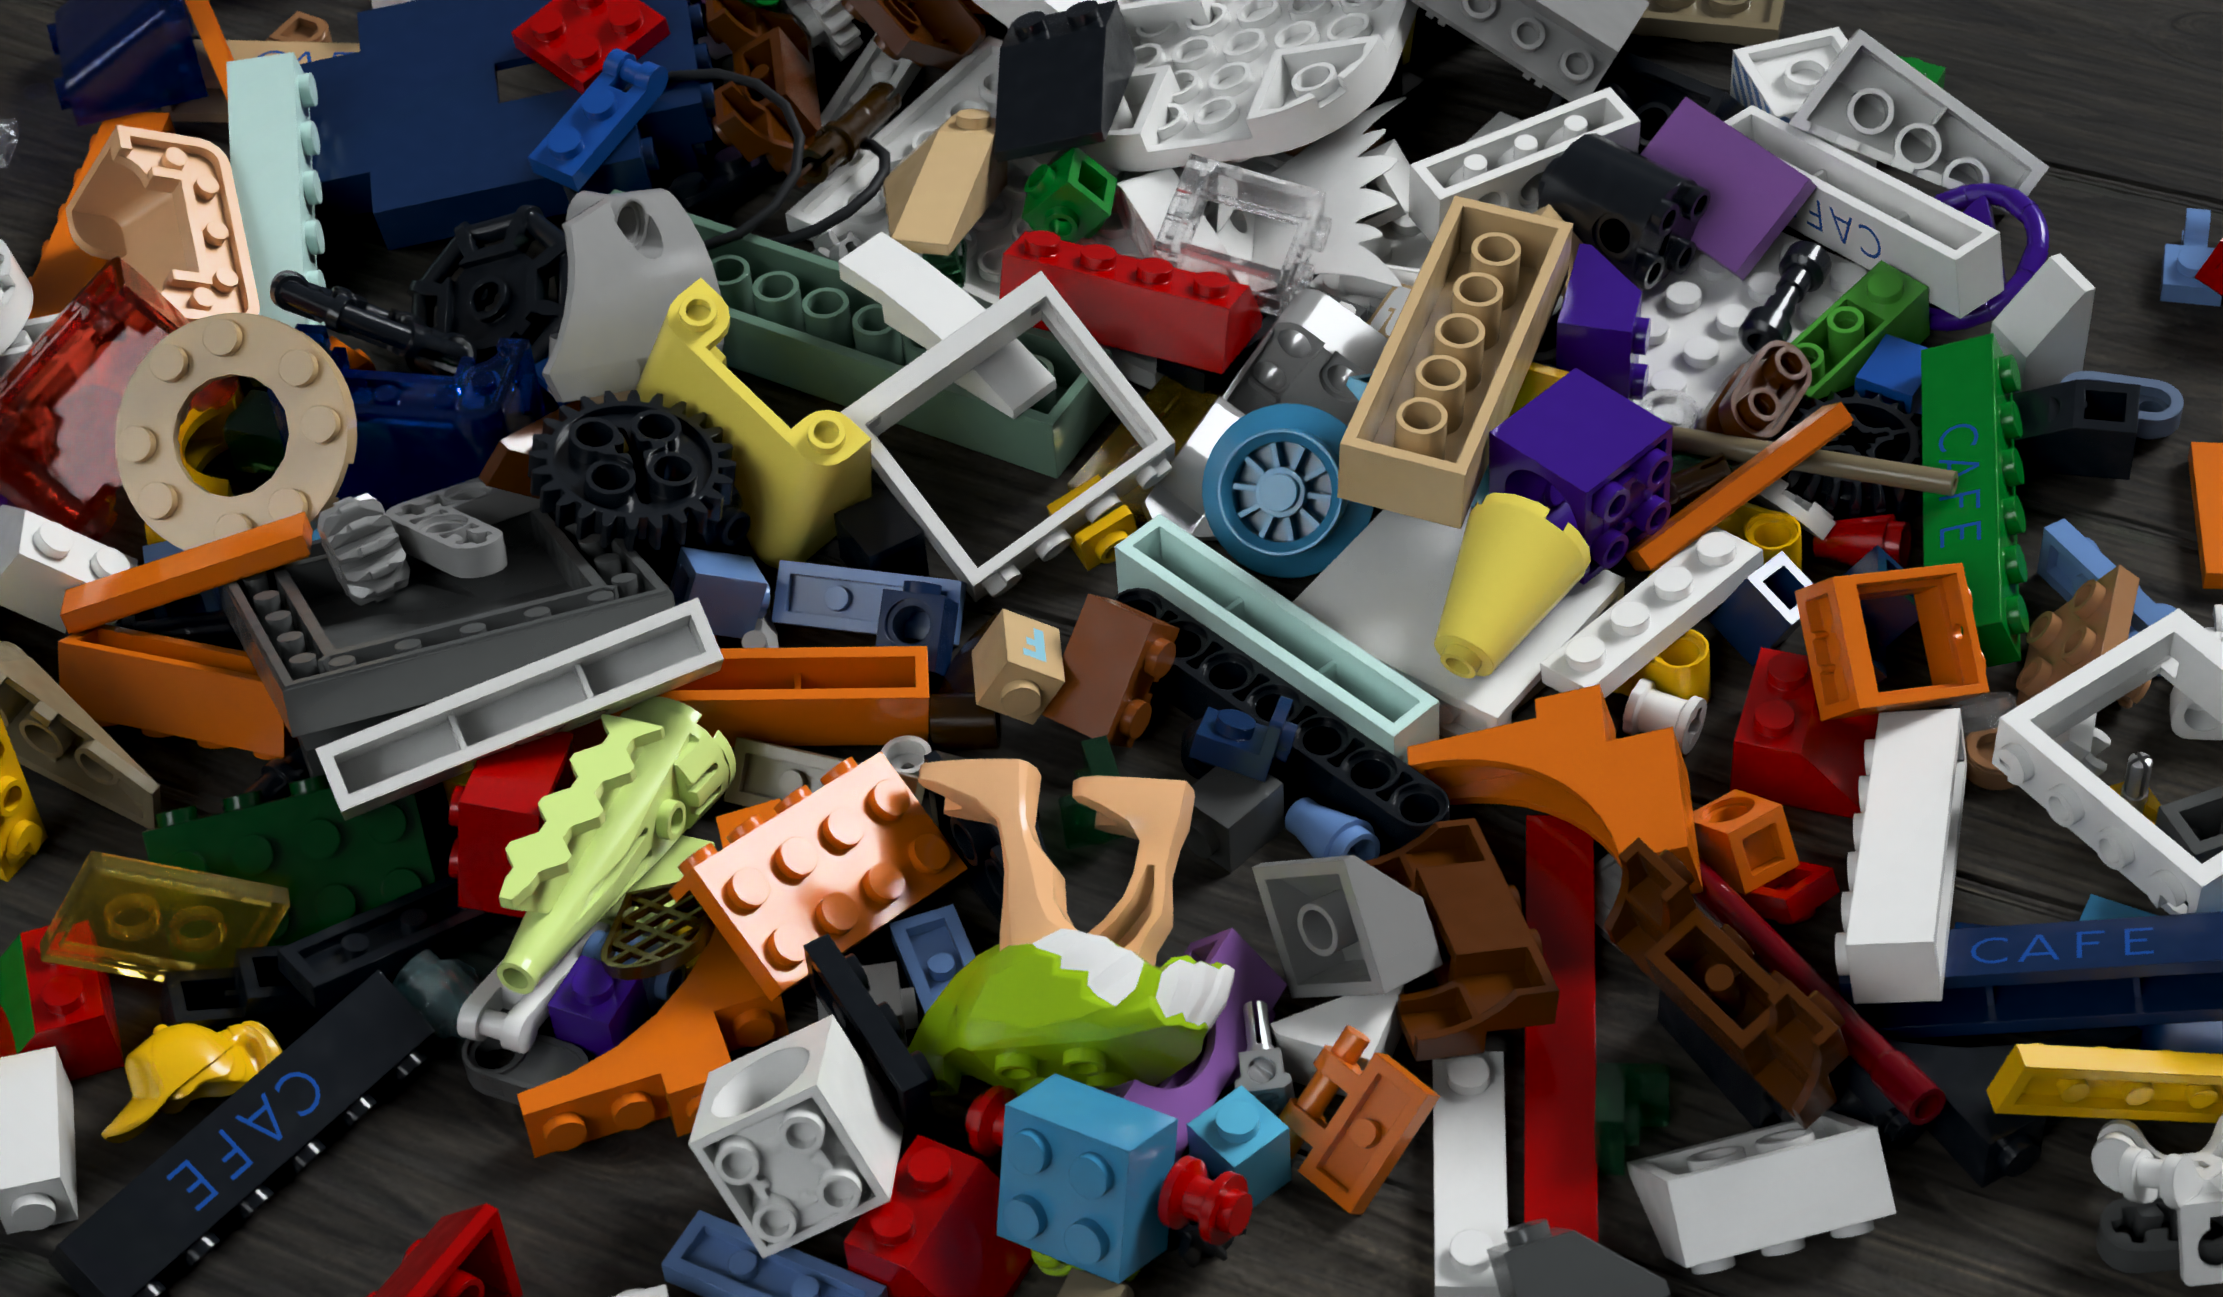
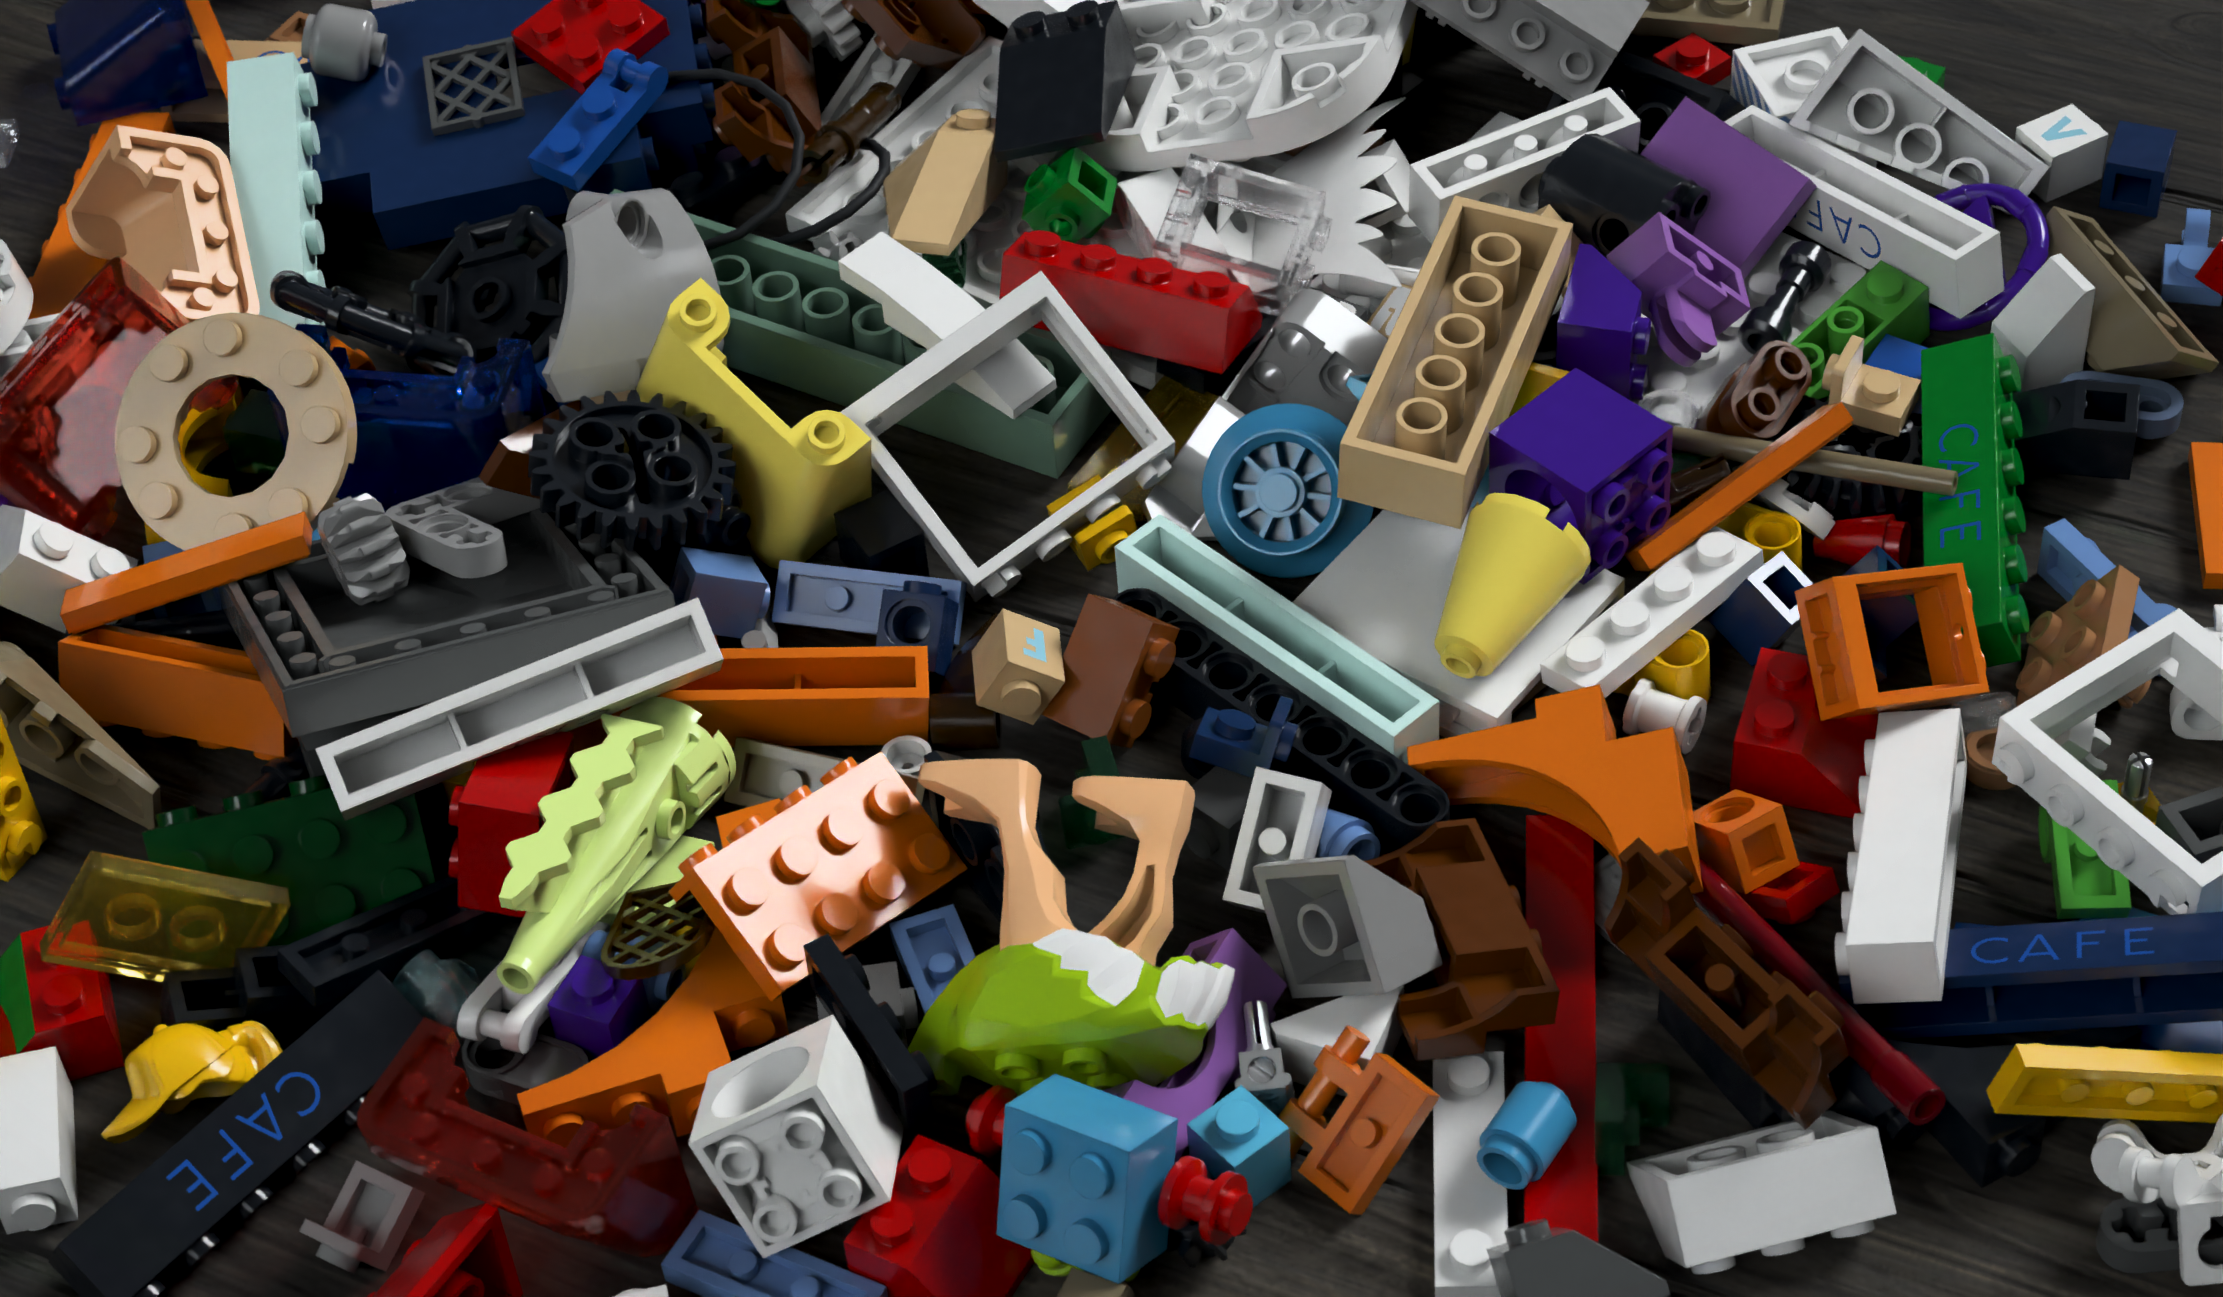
none -> light grey bracket [299,1160,425,1274]
none -> light grey head [301,4,387,82]
none -> clear red windscreen [357,1017,698,1258]
none -> dark grey window [422,36,525,136]
none -> white brick [1222,767,1332,914]
none -> dark azure brick [1477,1081,1577,1190]
none -> medium lavender brick [1606,212,1751,367]
none -> red plate [1653,33,1732,86]
none -> tan bracket [1822,335,1921,437]
none -> white brick [2015,104,2109,203]
none -> bright green plate [2038,780,2132,919]
none -> dark tan wedge [2046,206,2219,380]
none -> dark blue brick [2099,120,2177,218]

